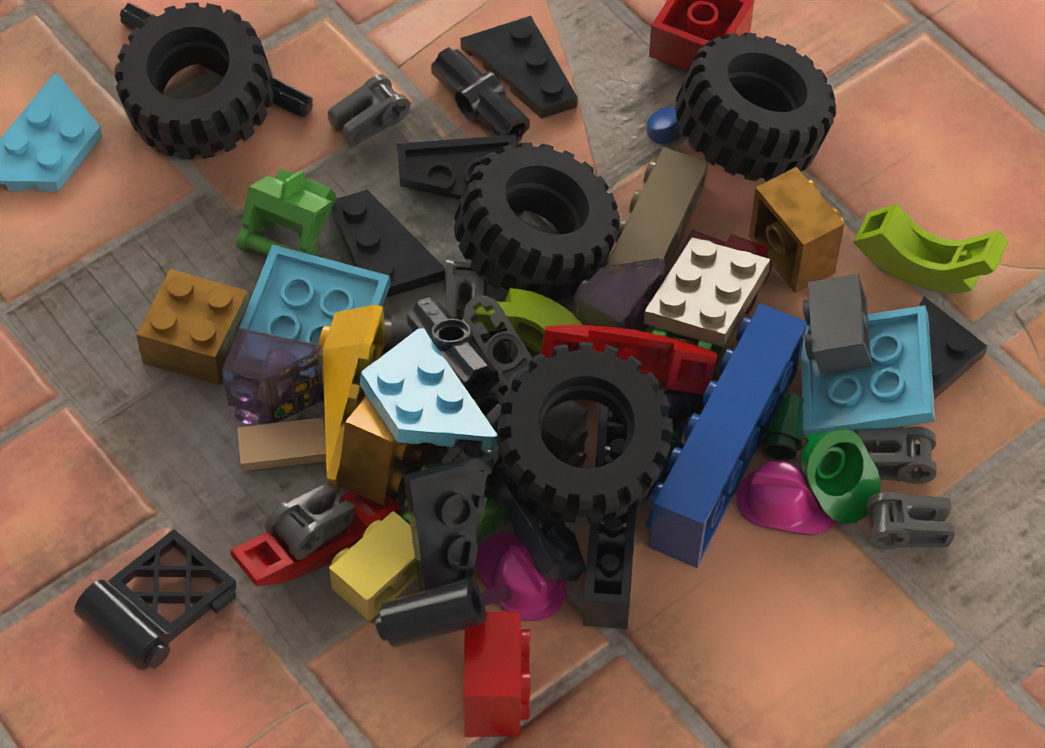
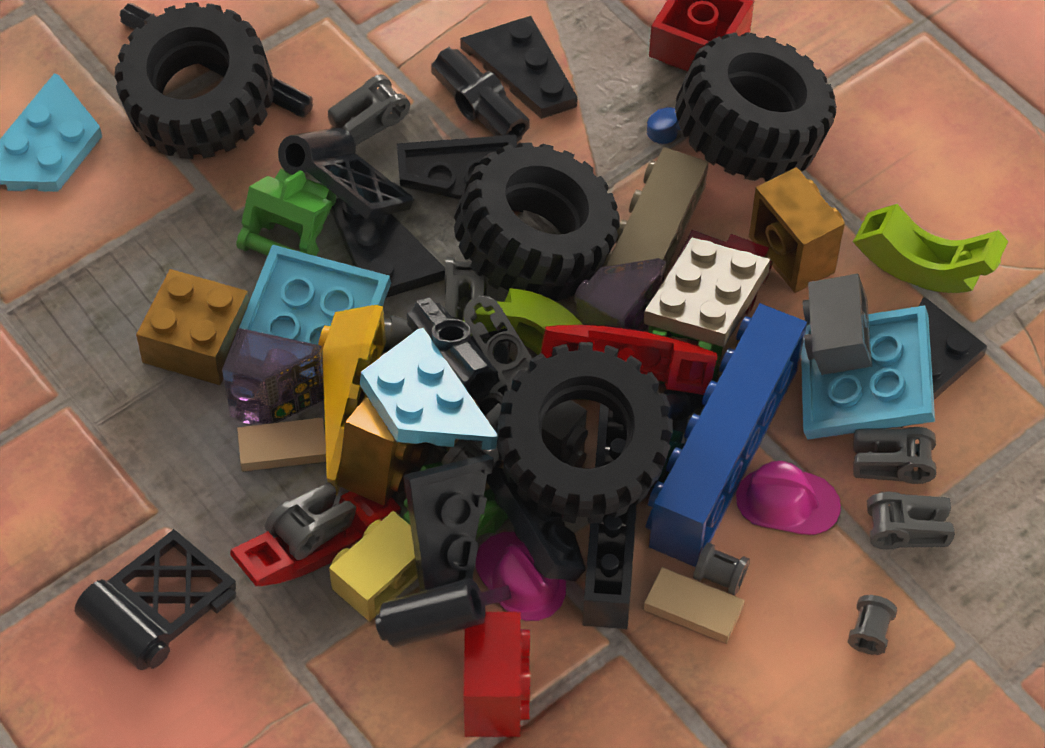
dark green cone [760,392,804,460] -> none
green piece [799,428,881,523] -> none
none -> black piece [278,128,415,219]
none -> tan tile [644,567,745,644]
none -> dark grey bush [693,543,750,596]
none -> dark grey bush [847,595,897,655]

